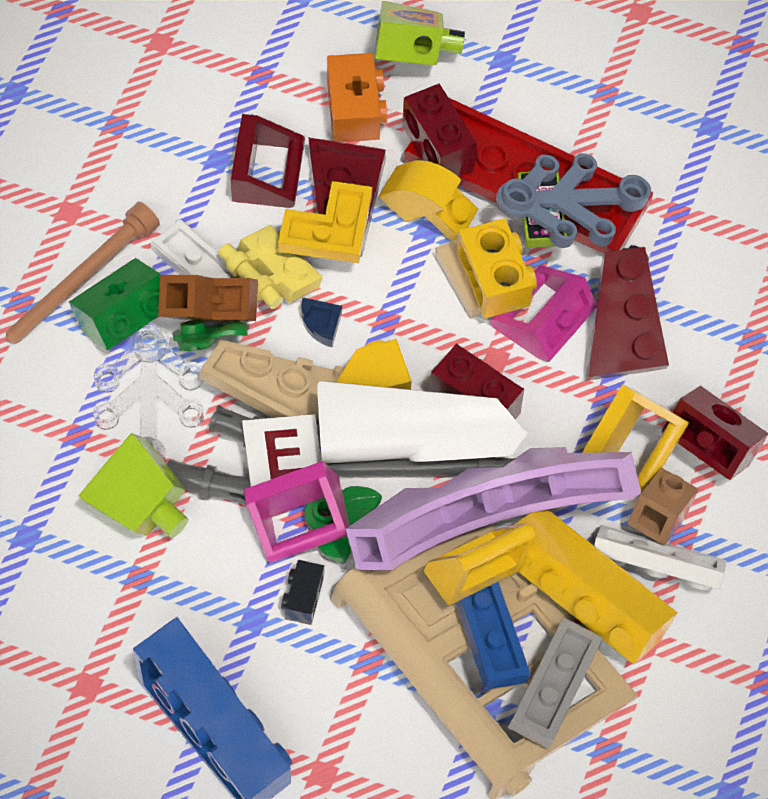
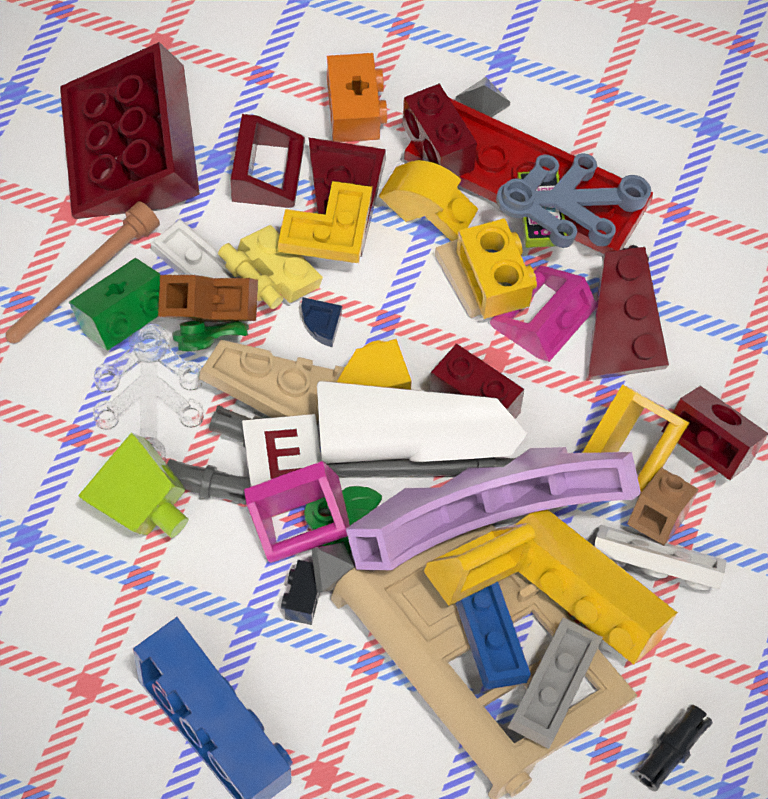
lime torso [375,1,465,65] -> none
none -> dark red slope [60,42,200,219]
none -> dark grey slope [312,542,354,593]
none -> dark grey slope [456,77,511,117]
none -> black pin [634,705,713,791]

